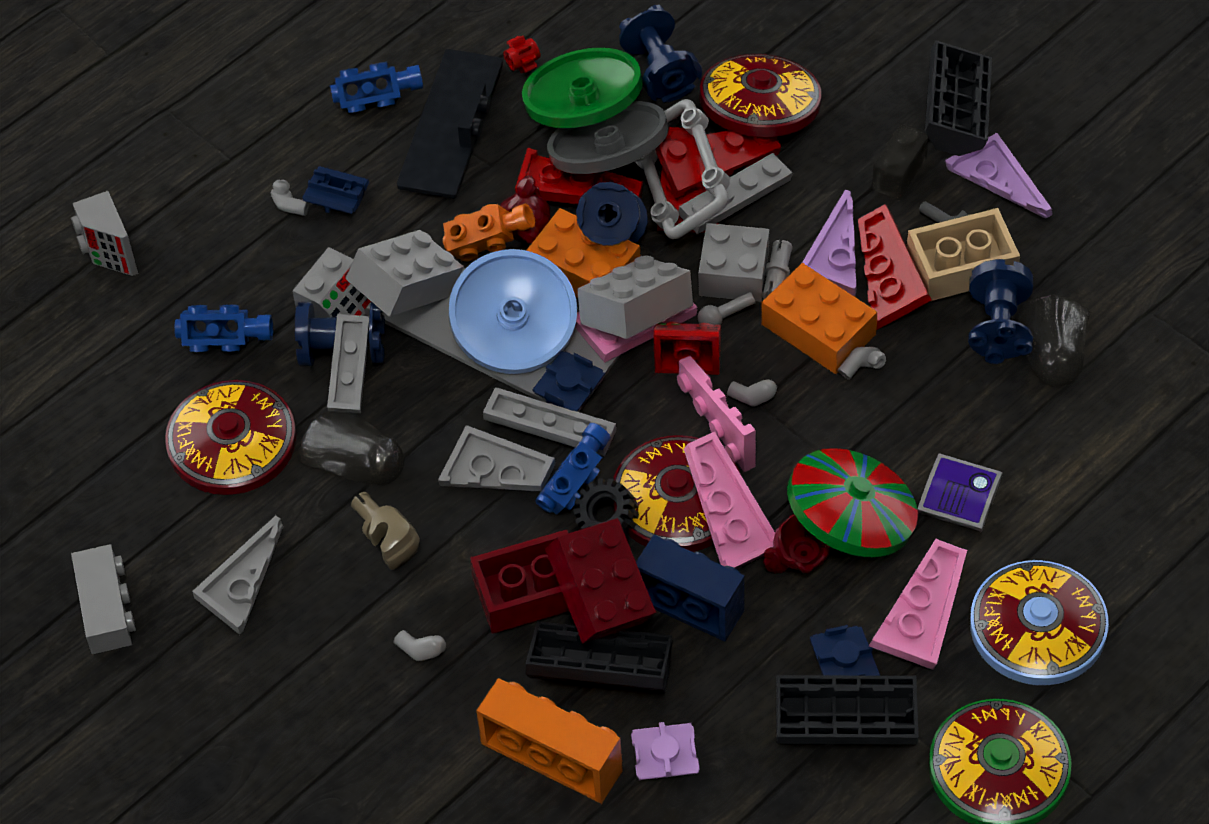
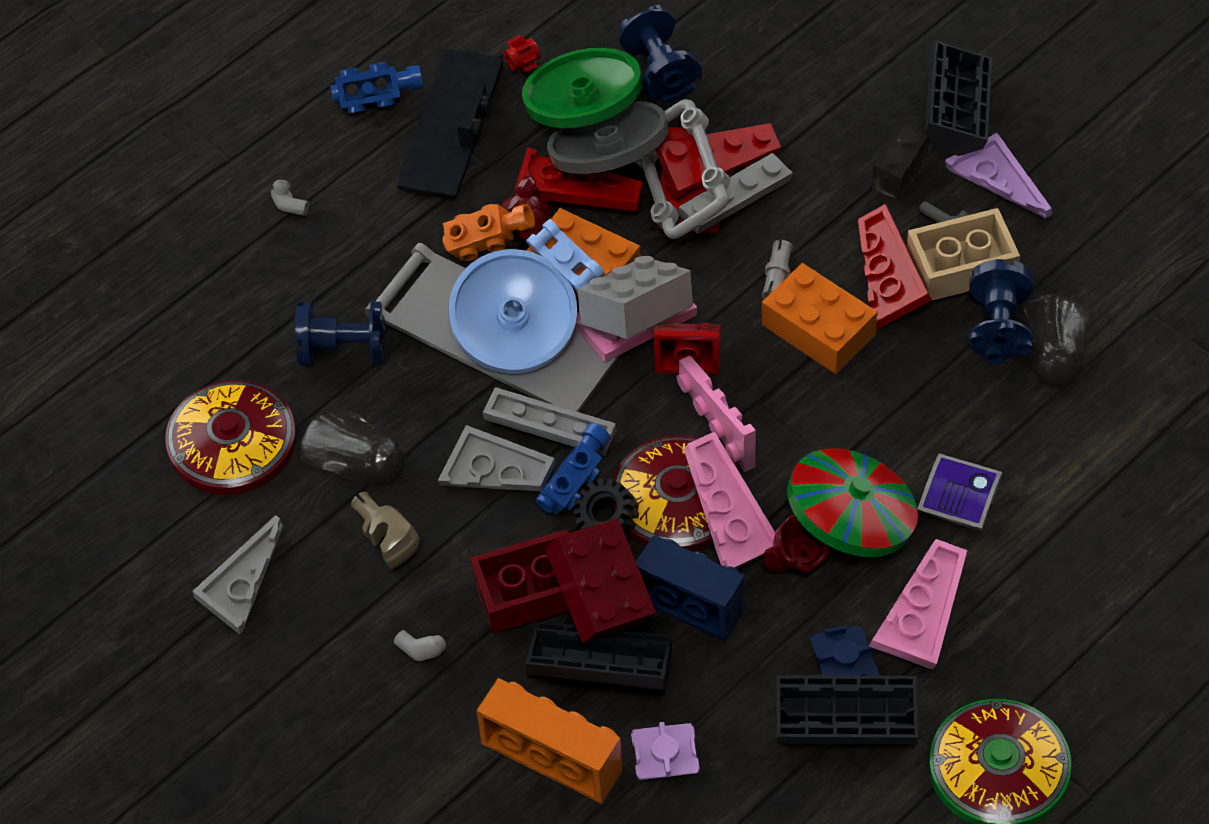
light grey slope [71,191,138,276] -> none
light grey brick [71,544,136,654] -> none
blue brick [175,304,273,352] -> none
light grey slope [293,247,371,318] -> none
dark blue piece [302,166,369,214] -> none
light grey plate [327,314,369,413] -> none
light grey brick [346,230,464,317] -> none
dark blue piece [532,351,605,412] -> none
dark blue piece [576,182,648,246] -> none
light grey brick [698,223,769,302] -> none
light grey bar [698,292,756,325] -> none
dish [699,54,821,137] -> none
light grey arm [727,379,777,407] -> none
lavender wing [802,190,857,296] -> none
light grey arm [838,347,886,380] -> none
dish [970,560,1109,685] -> none
none -> light blue plate [526,219,605,292]

